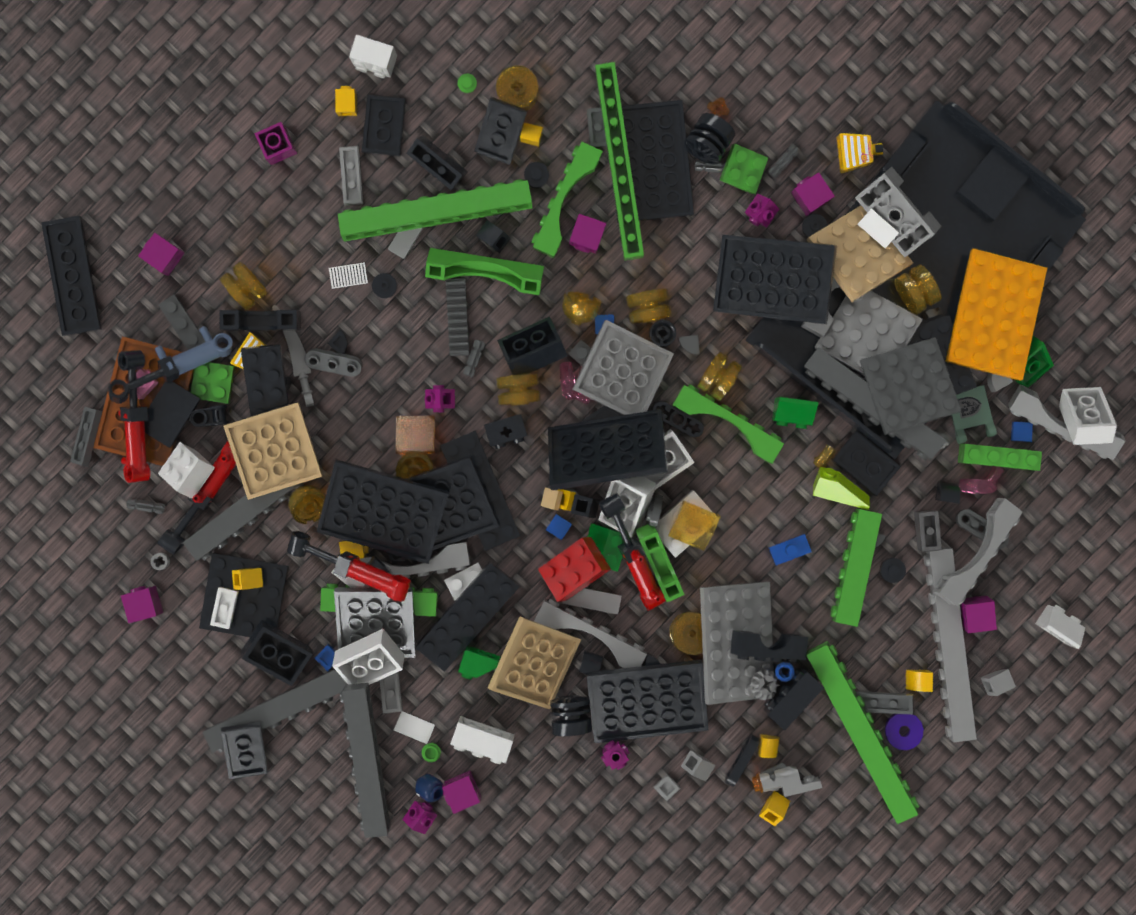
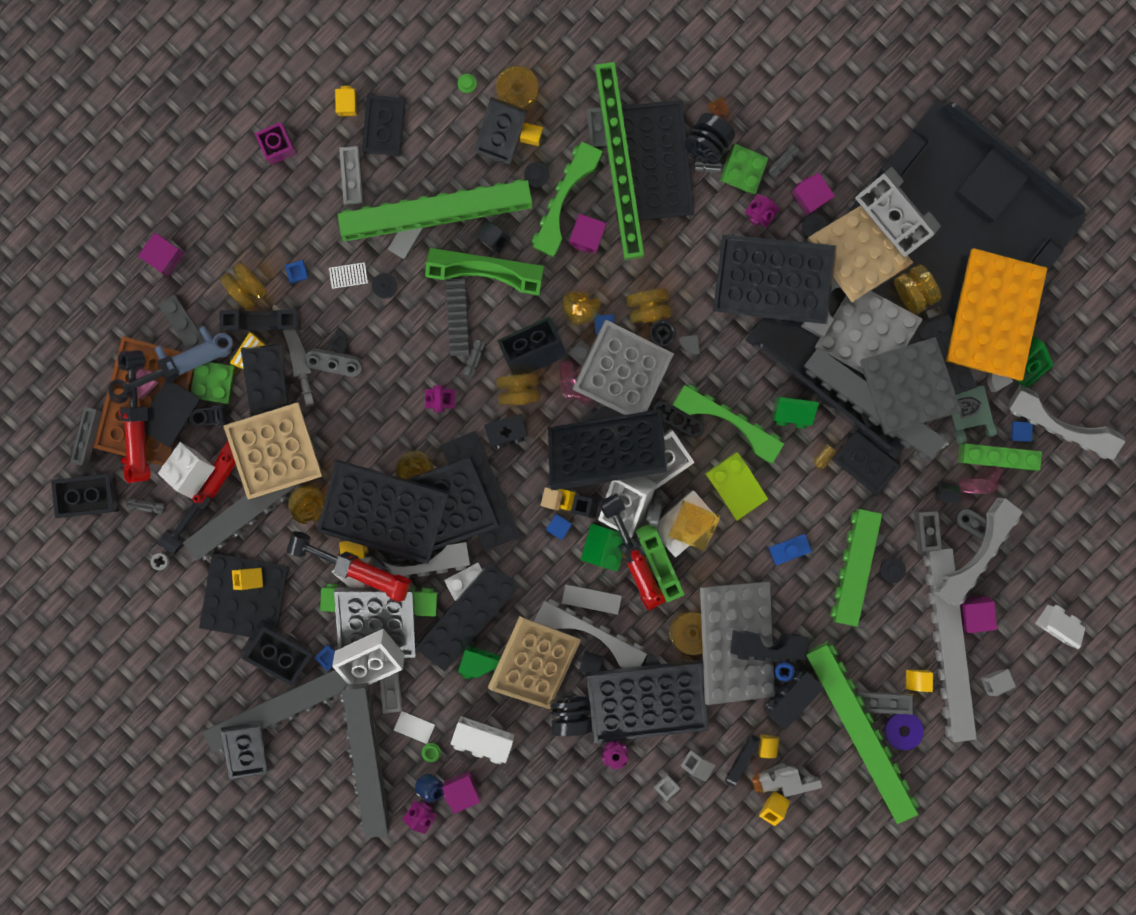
black plate [41,216,102,336] -> none
magenta head [121,586,163,624] -> none
white plate [210,587,239,629] -> none
white brick [349,35,397,78] -> none
clear orange tile [395,416,435,454] -> none
black brick [406,135,468,190] -> none
red brick [538,537,611,602] -> none
clear yellow wheel [697,351,742,401] -> none
light grey gear [751,669,779,700] -> none
lime slope [813,467,870,510] -> none
yellow torso [836,133,883,173] -> none
white sticker [858,209,899,248] -> none
white brick [1059,387,1117,445] -> none
none -> black brick [51,473,119,518]
none -> blue tile [284,260,309,284]
none -> lime slope [704,452,768,521]

